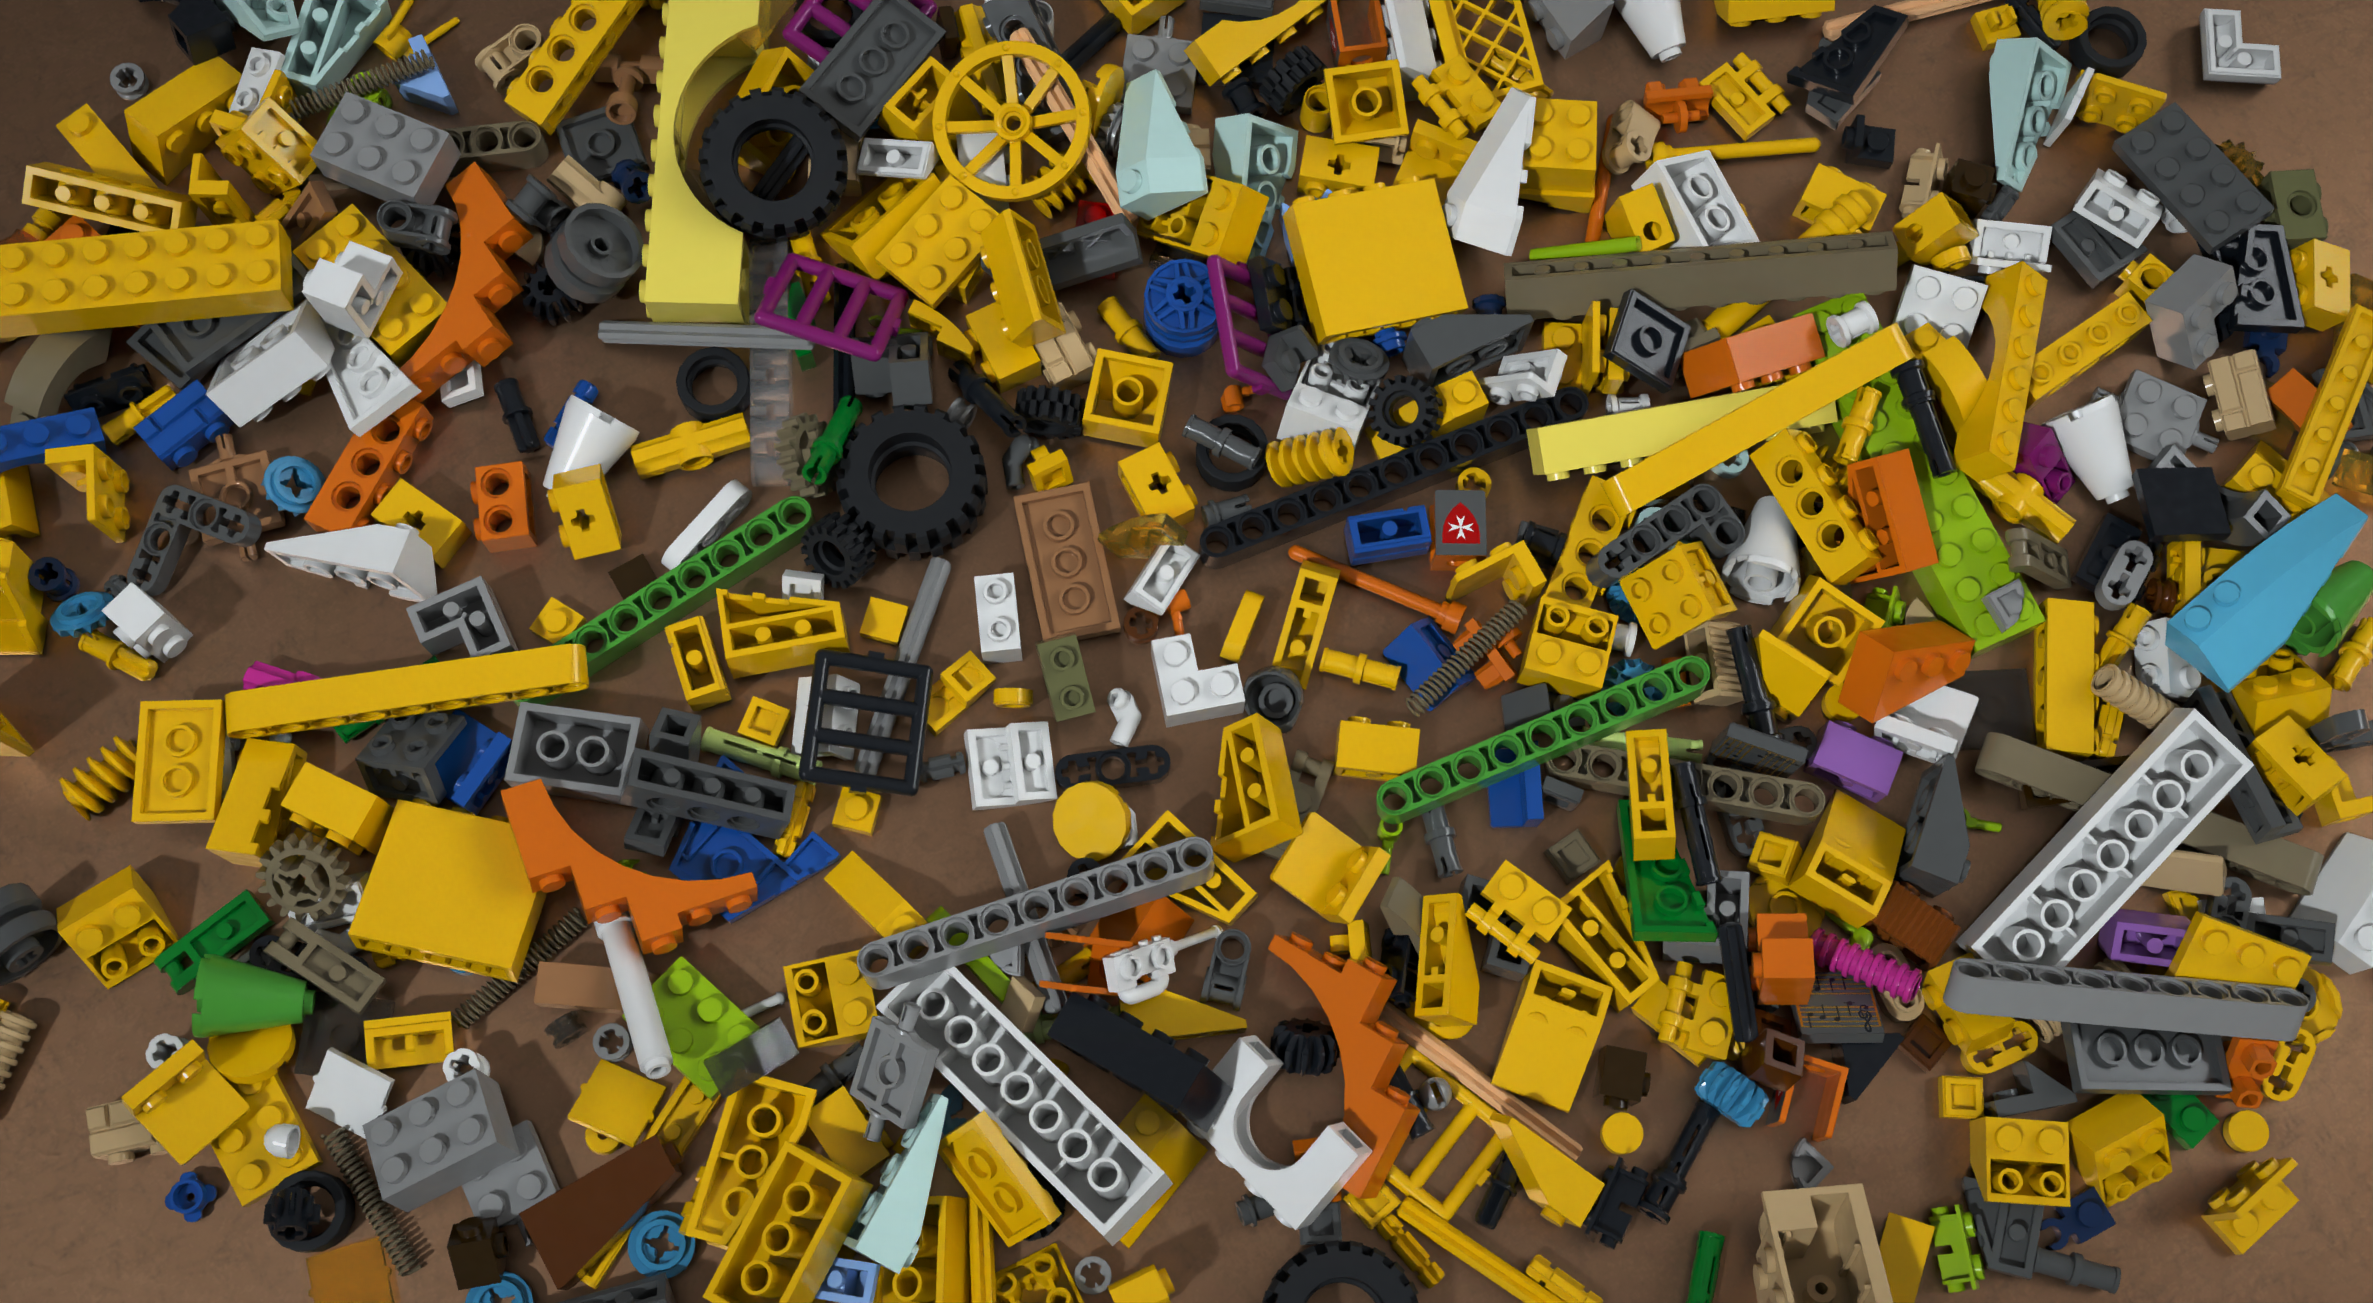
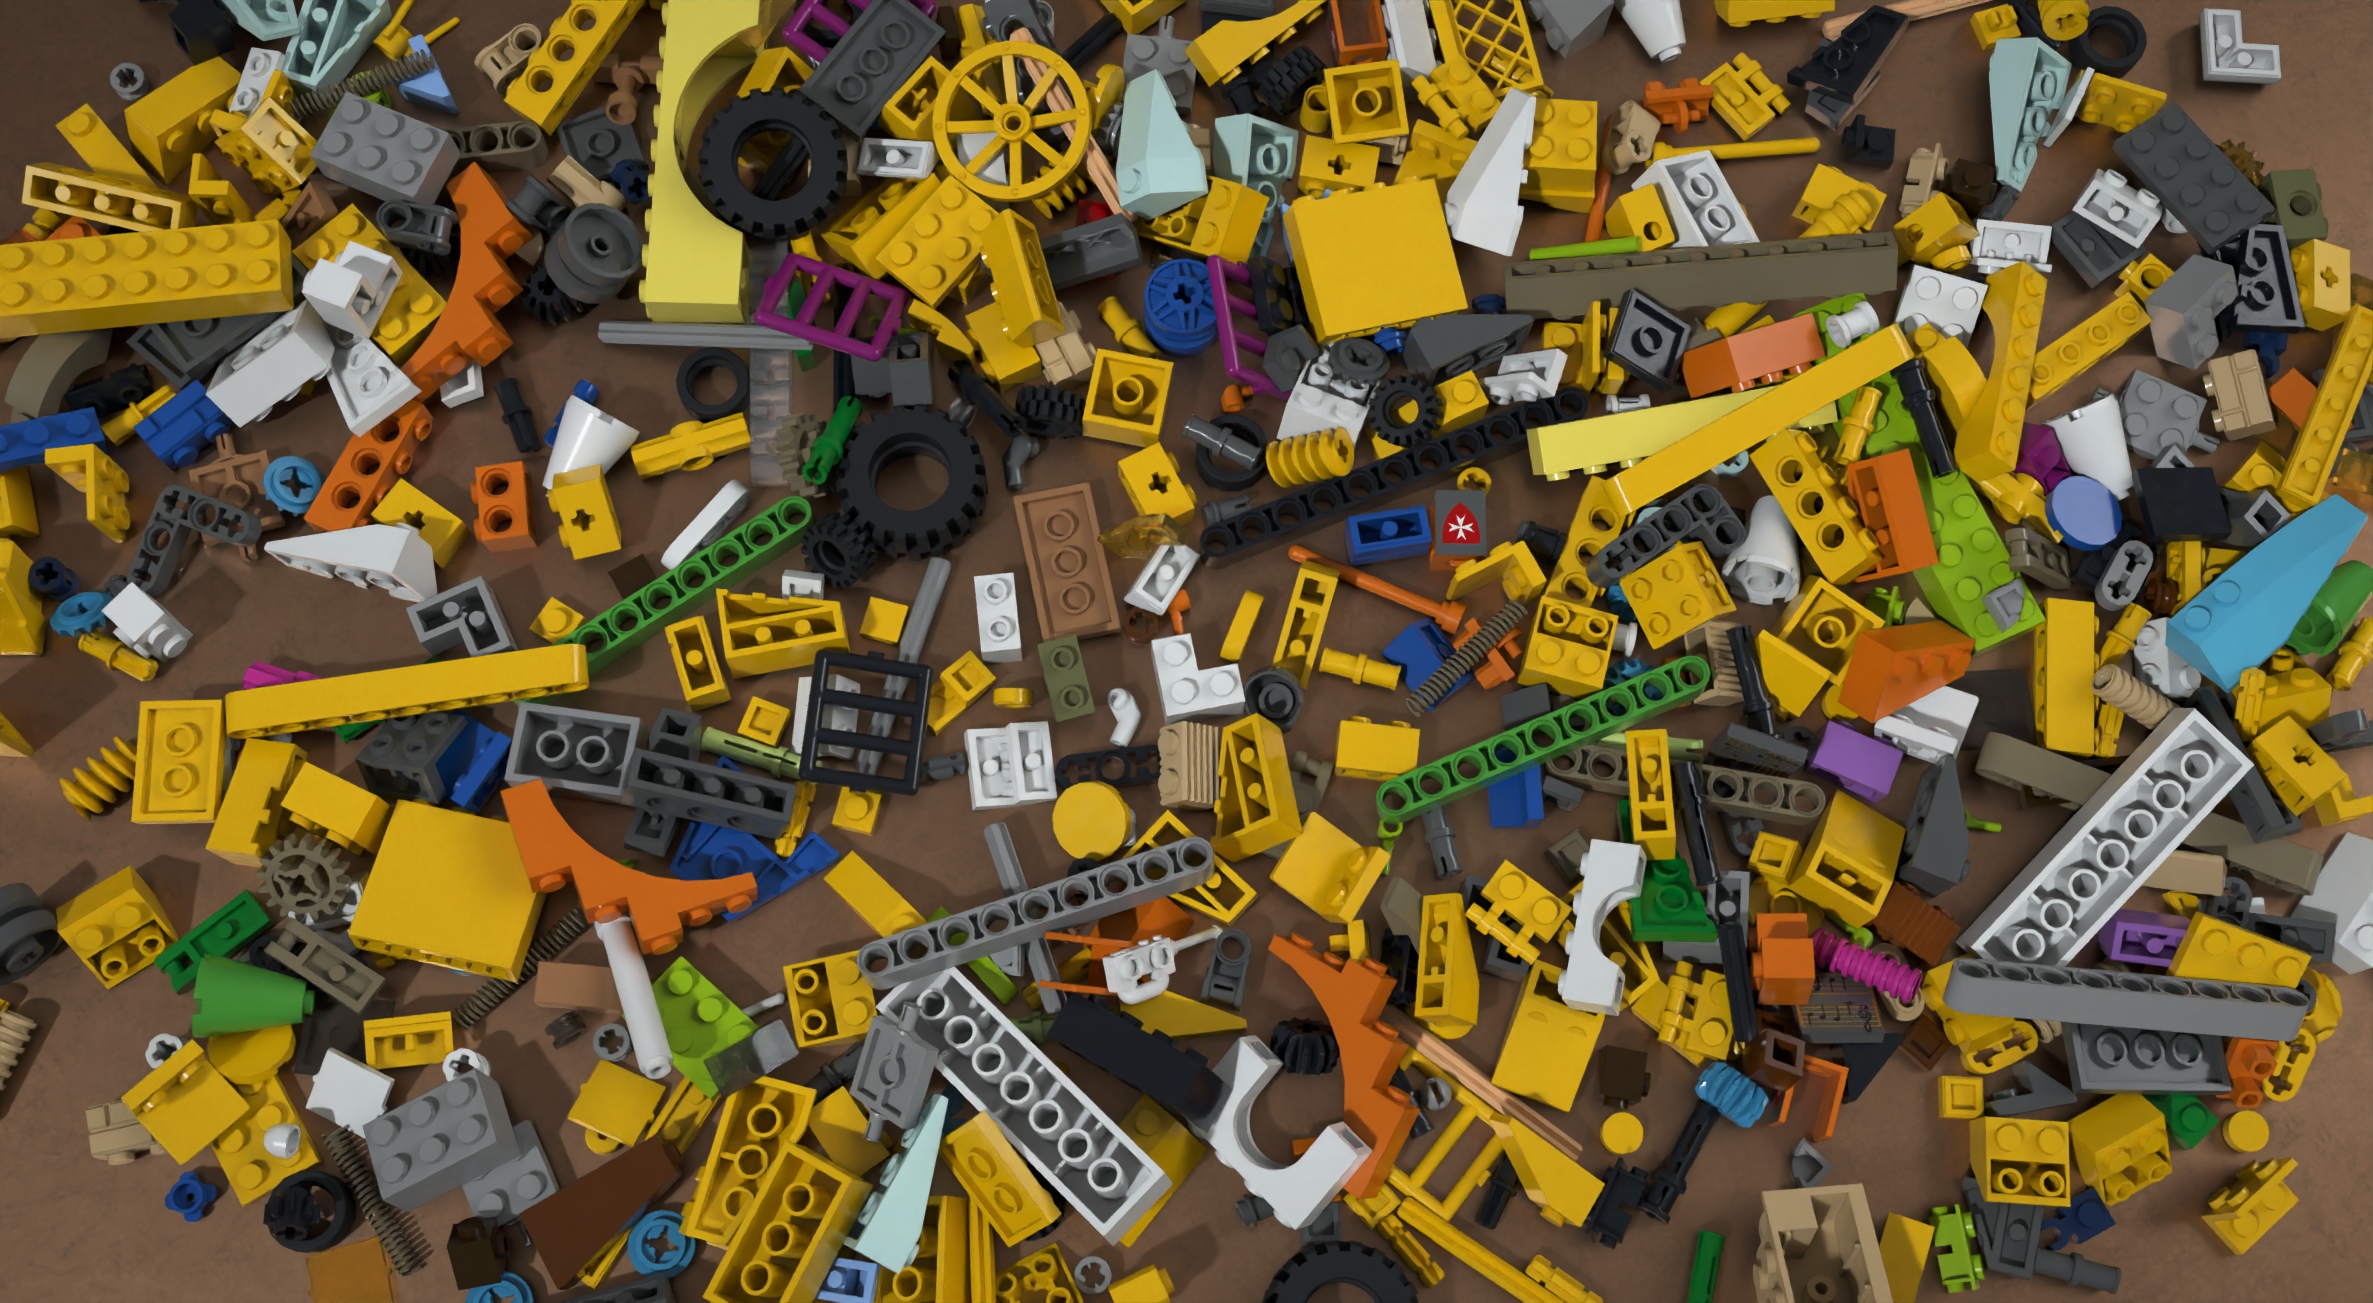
tan tile [999,976,1046,1033] -> none
yellow tile [1027,445,1074,492] -> none
none -> tan brick [1158,721,1220,811]
none -> white arch [1558,839,1647,1016]
none -> tile [2045,476,2122,551]
none -> yellow axle [2233,667,2266,742]

